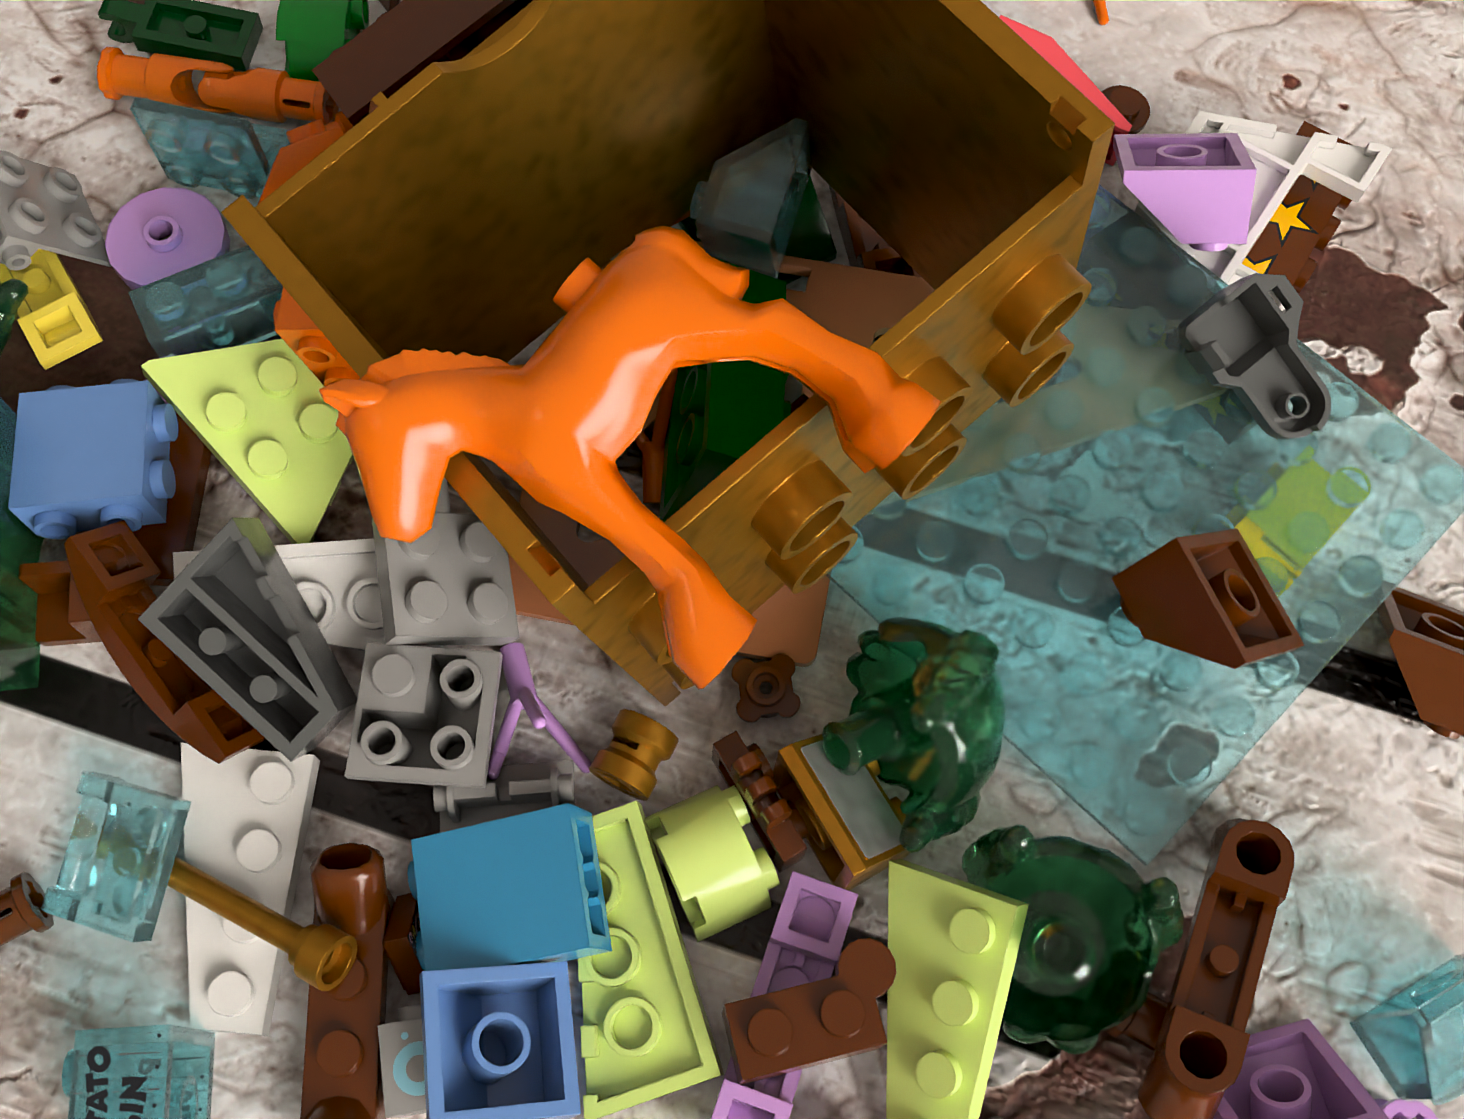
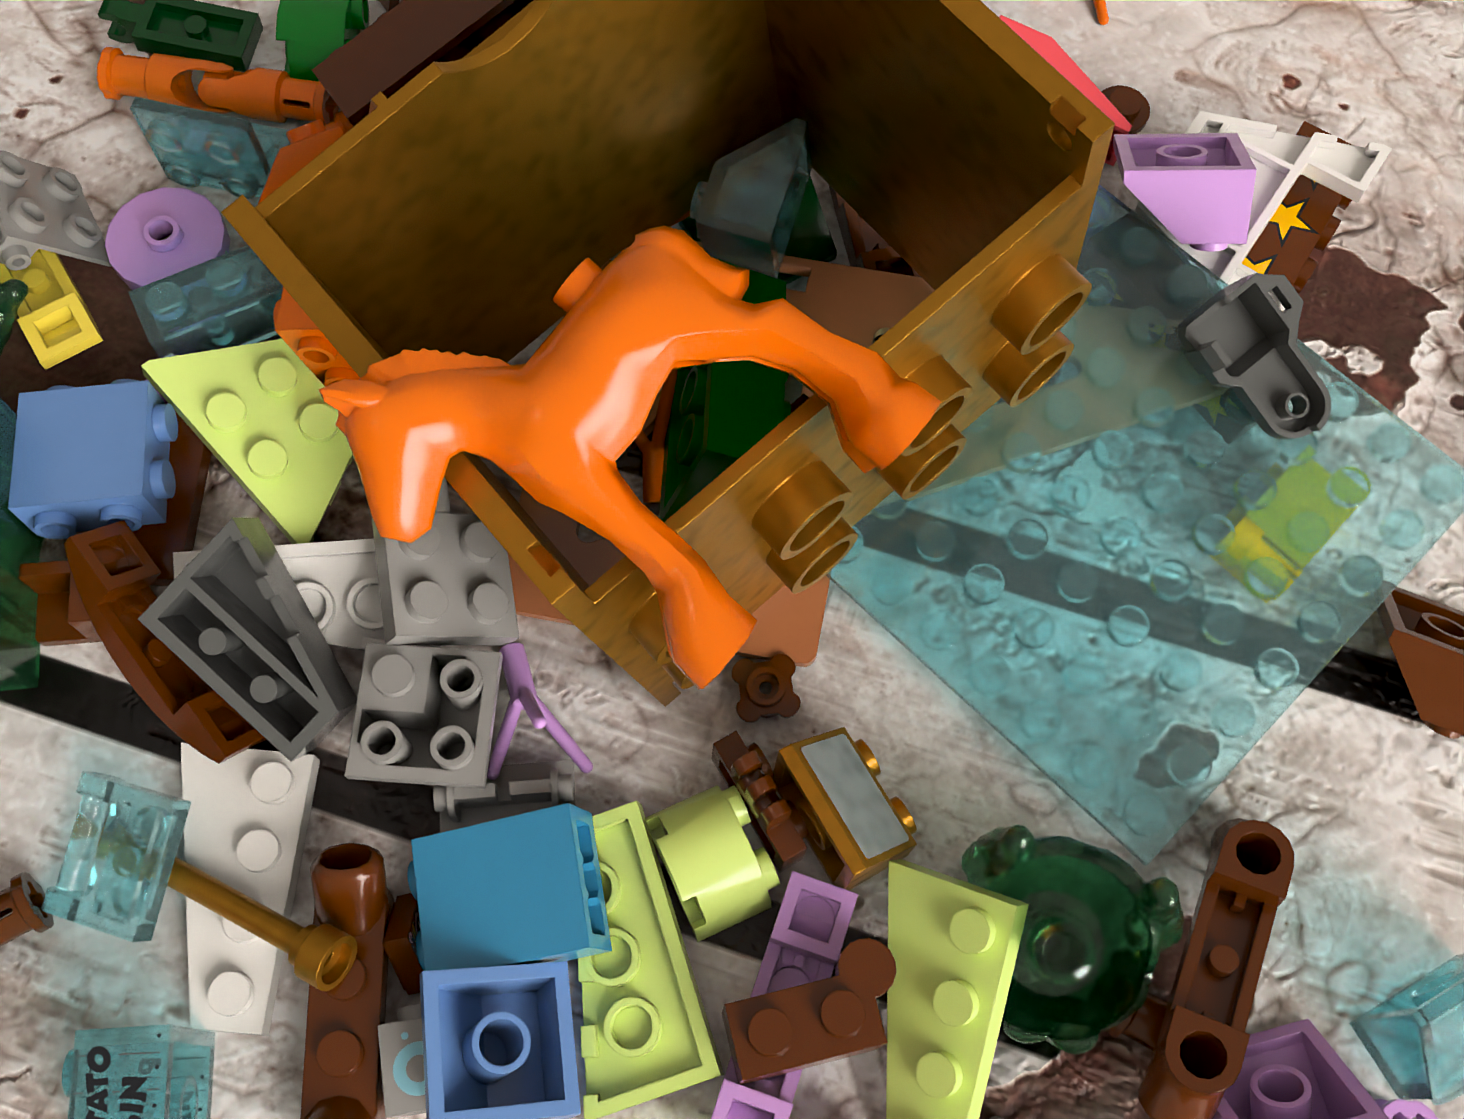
pearl gold wheel [589,709,679,801] -> none
clear green piece [822,617,1006,853] -> none
reddish brown slope [1111,528,1305,669] -> none

